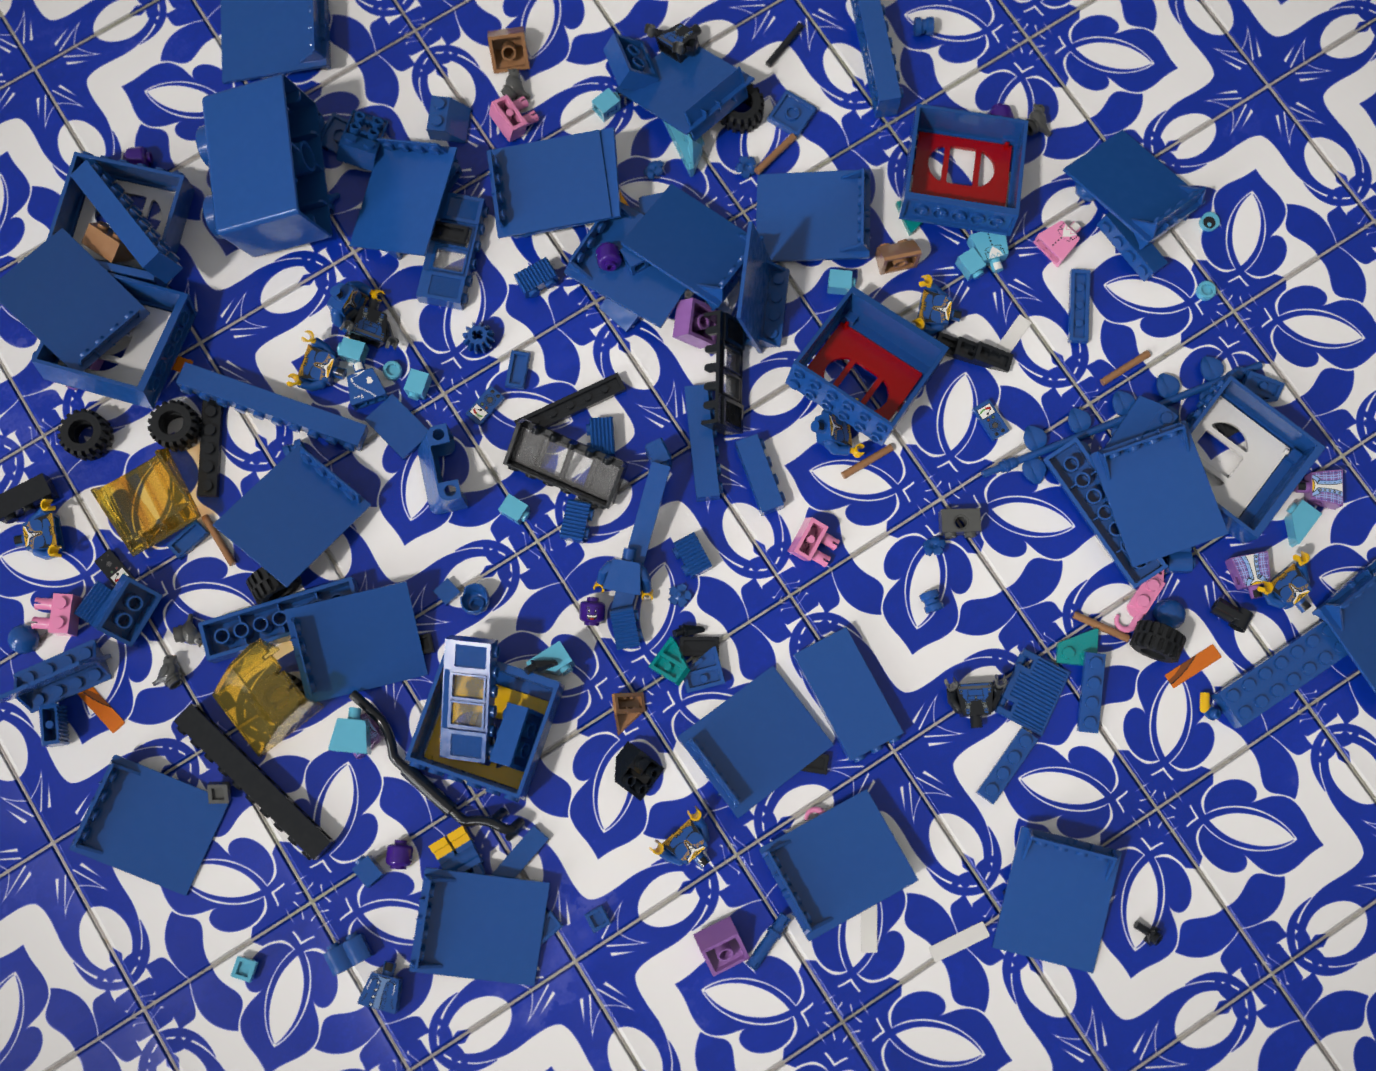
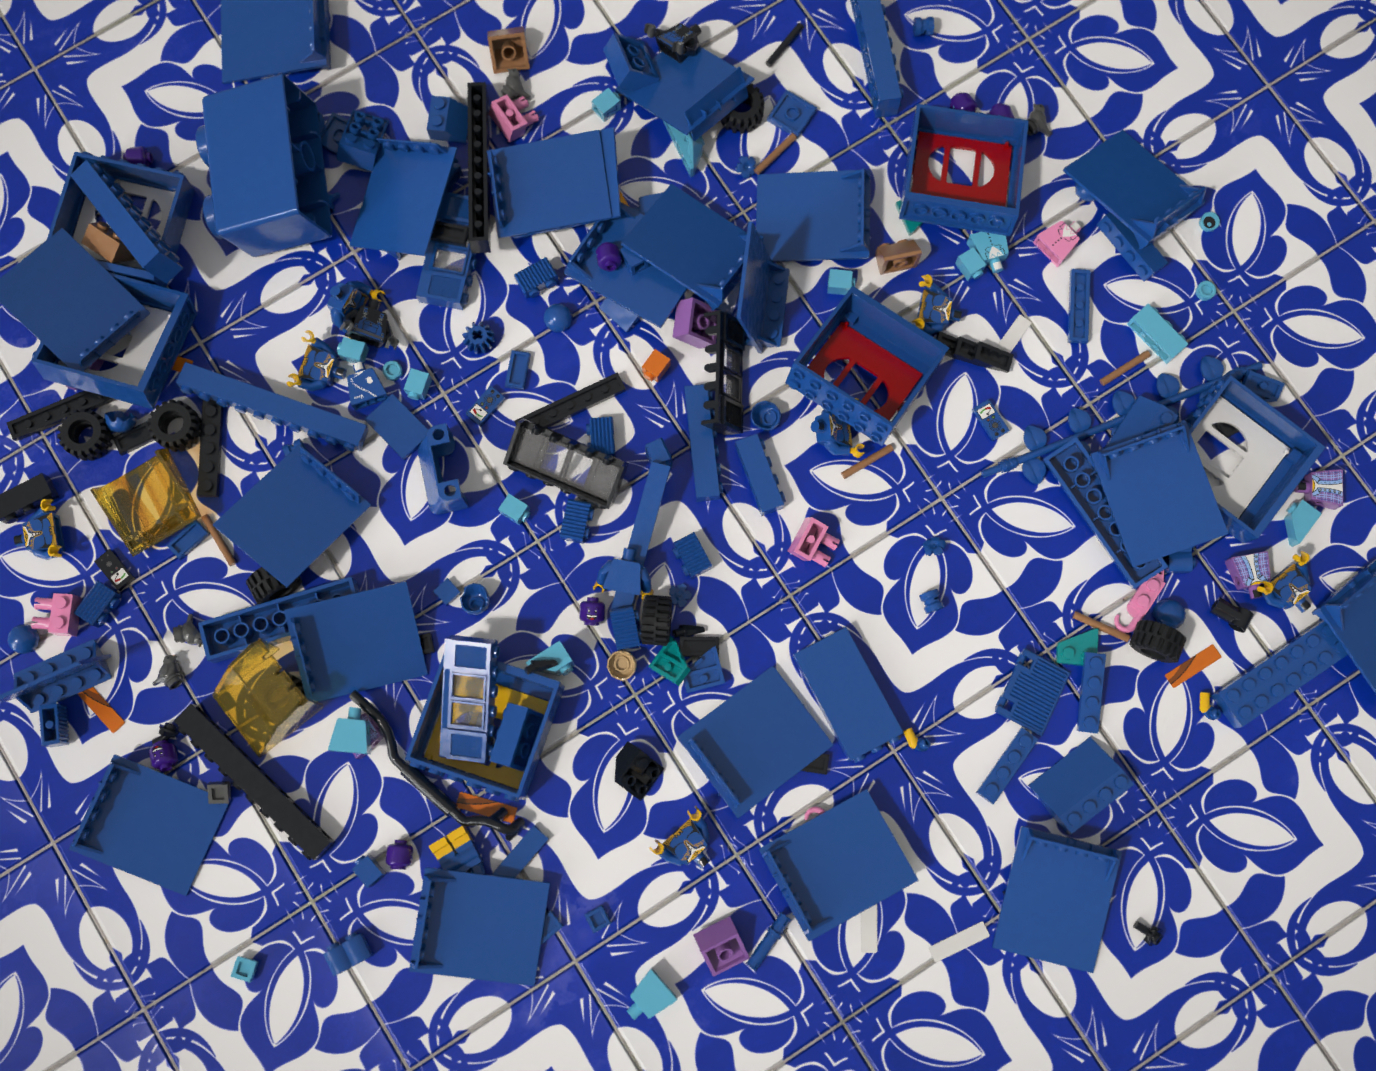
blue brick [91,574,163,647] -> none
blue torso [357,961,403,1014] -> none
medium nougat slope [612,692,646,736] -> none
blue plant [644,160,664,180] -> none
dark grey brick [938,508,981,539] -> none
torso [944,674,1007,728] -> none
none -> black plate [7,391,117,441]
none -> blue hair [104,411,137,433]
none -> black tile [113,421,154,456]
none -> dark purple head [149,740,178,772]
none -> black plate [152,722,179,744]
none -> orange sticker [456,792,517,823]
none -> black brick [467,82,491,253]
none -> blue hair [544,304,573,332]
none -> tan hair [607,650,637,681]
none -> medium azure torso [626,968,677,1020]
none -> black tyre [641,595,672,646]
none -> orange brick [642,349,671,383]
none -> blue hair [750,401,782,431]
none -> arm [903,727,931,752]
none -> dark purple head [950,92,977,112]
none -> blue slope [1028,737,1134,834]
none -> medium azure brick [1127,304,1188,364]

